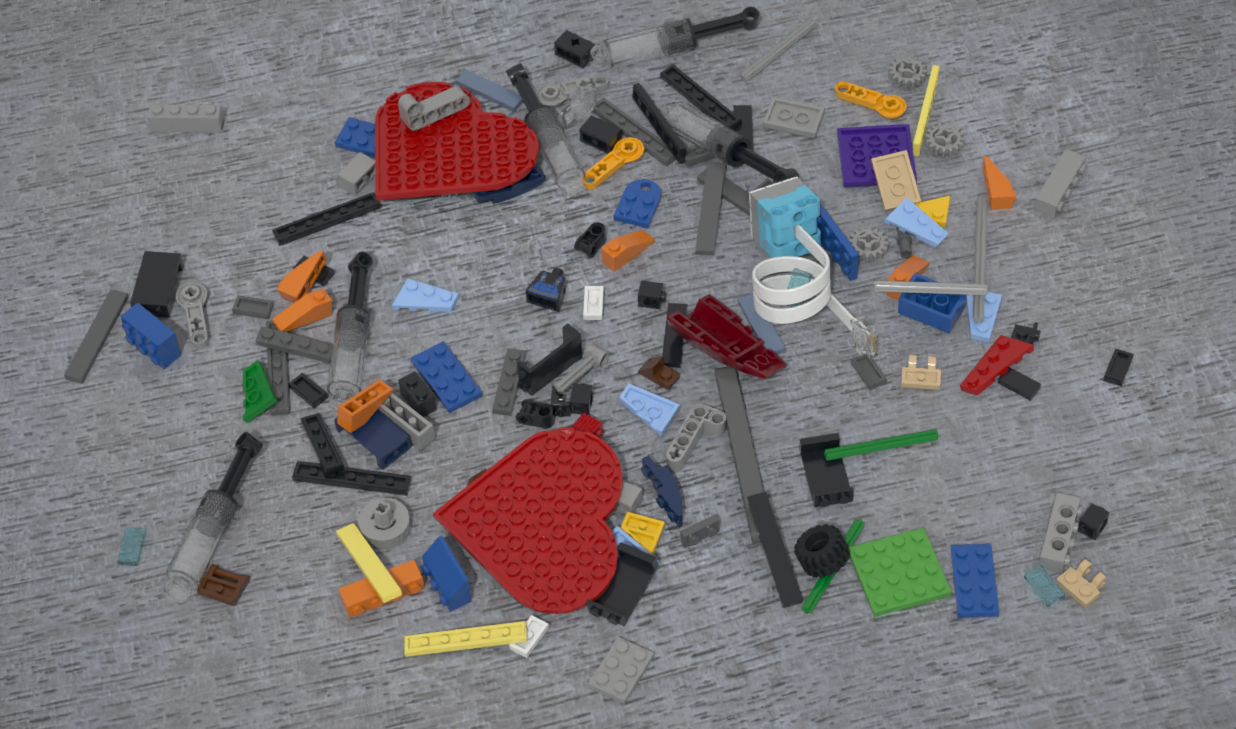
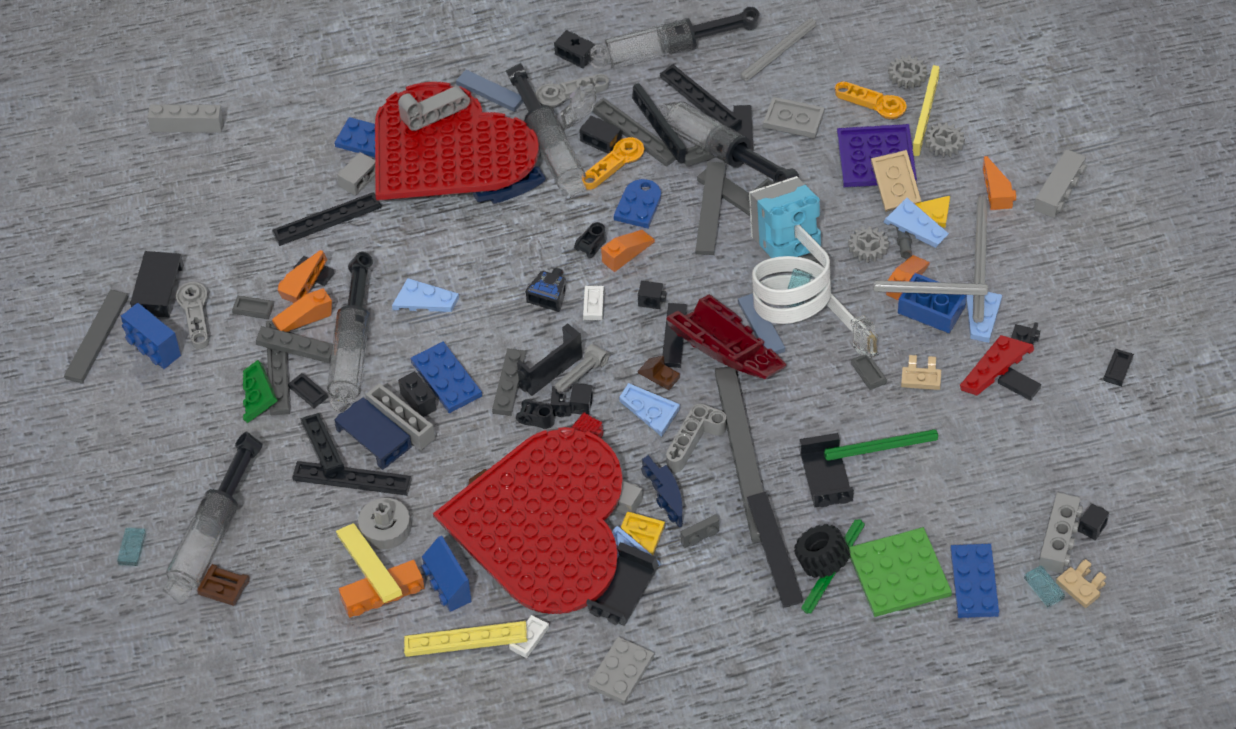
orange slope [337,379,393,433] -> none
blue plate [817,204,859,281] -> none

